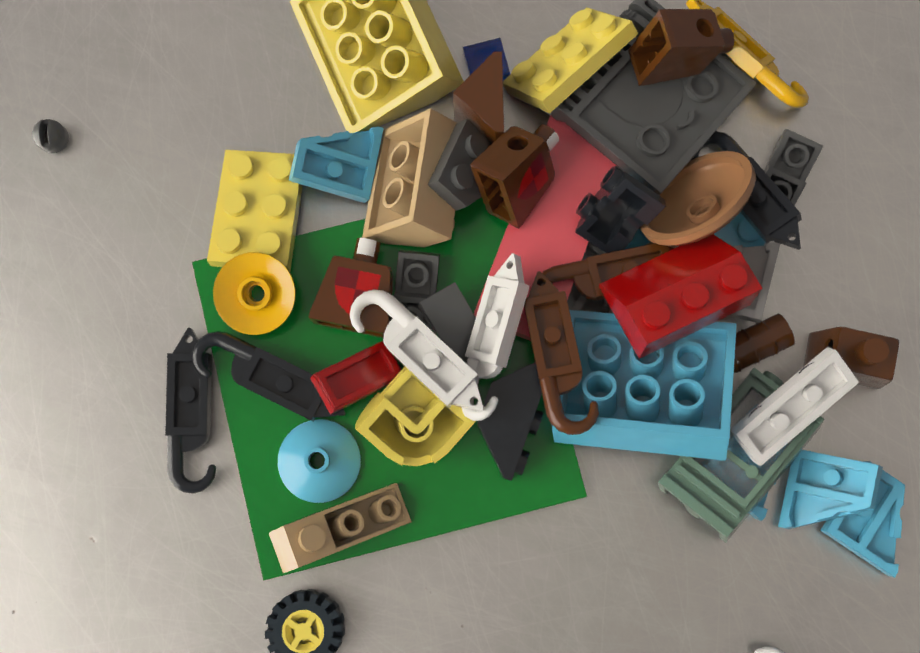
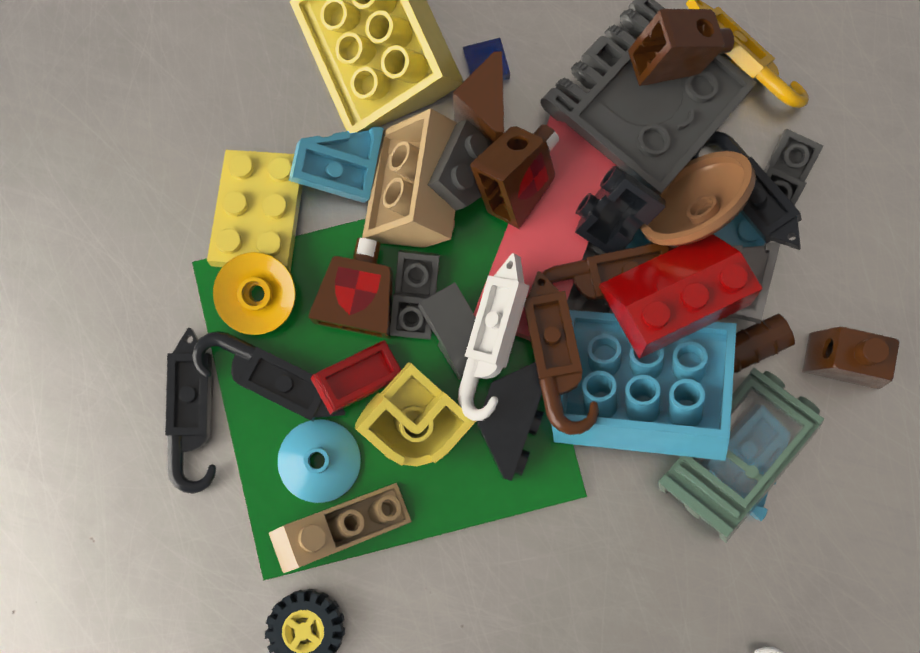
dark grey hinge [32,119,69,153] -> none
white plate [350,289,484,412] -> none
light yellow plate [503,7,638,114] -> none
white plate [730,347,859,466] -> none
medium azure wing [778,450,883,529] -> none
medium azure wing [820,461,905,578] -> none

